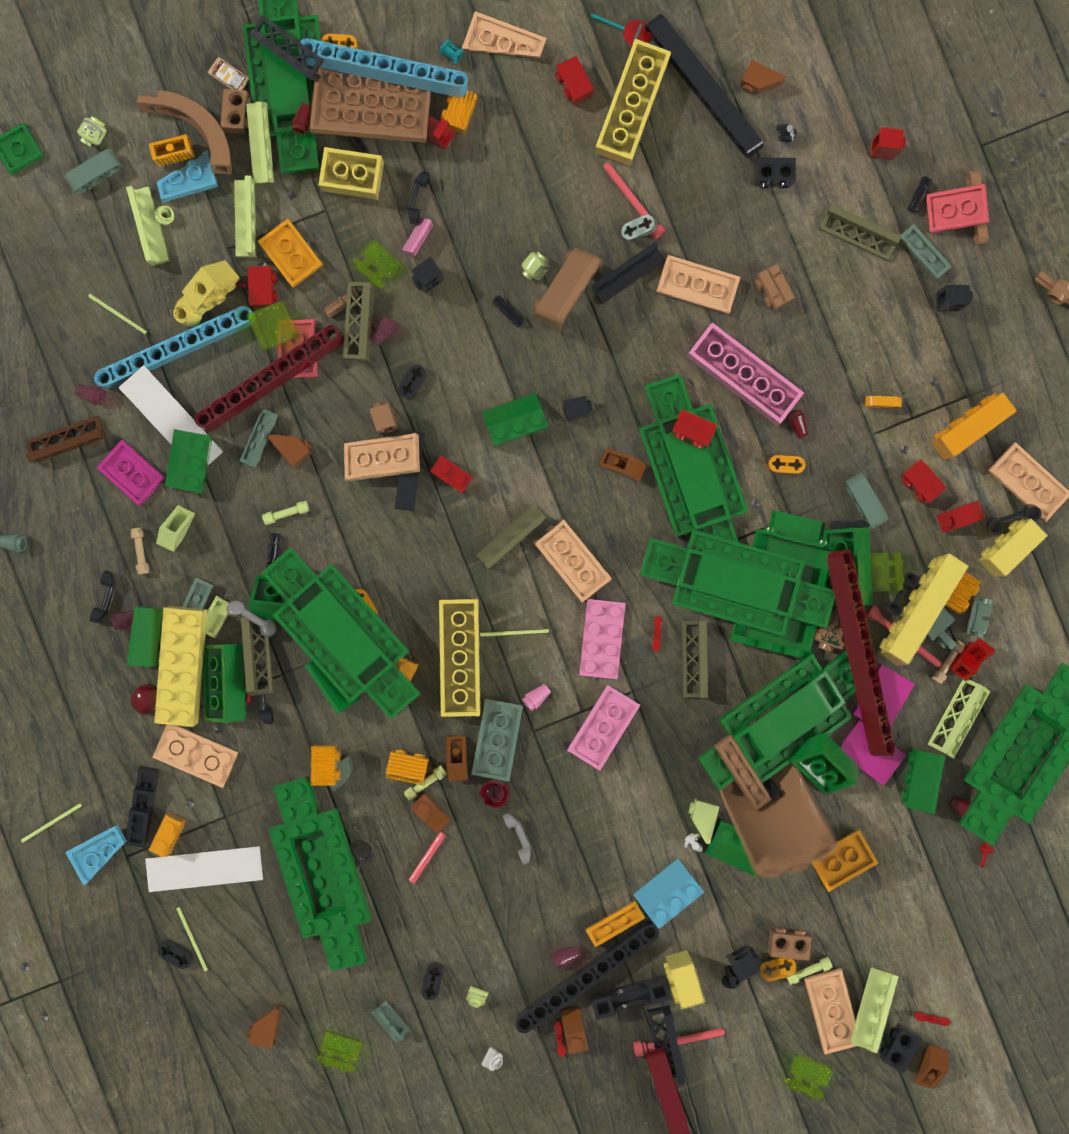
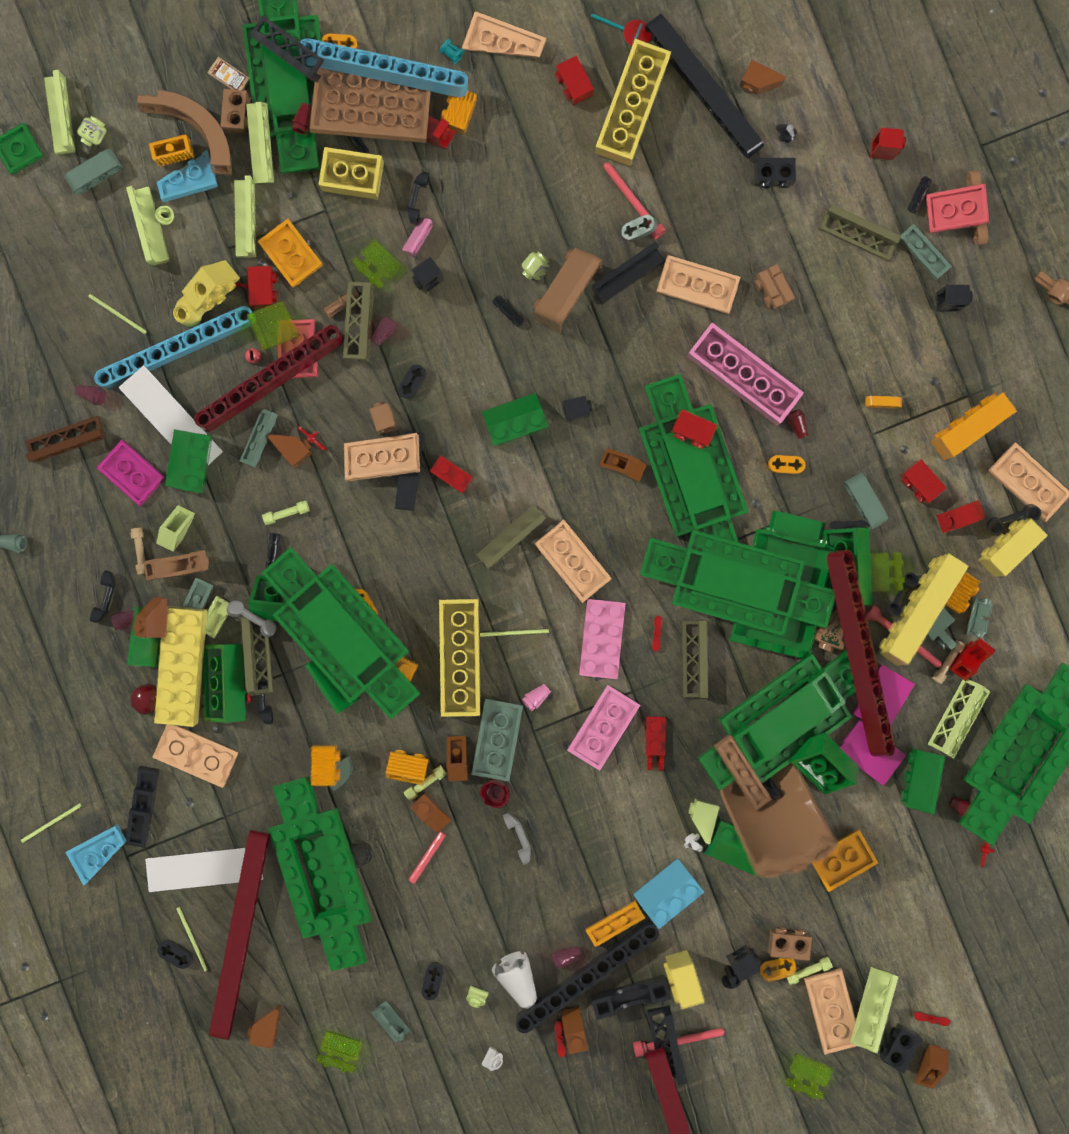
light orange brick [149,812,187,857] -> none
none -> yellowish green fence [44,70,76,155]
none -> dark orange slope [134,597,168,638]
none -> medium nougat arch [143,550,209,581]
none -> dark red beam [209,830,270,1040]
none -> coral hinge [245,348,261,364]
none -> red piece [297,426,327,451]
none -> white cone [492,951,537,1009]
none -> red hinge [645,716,666,771]

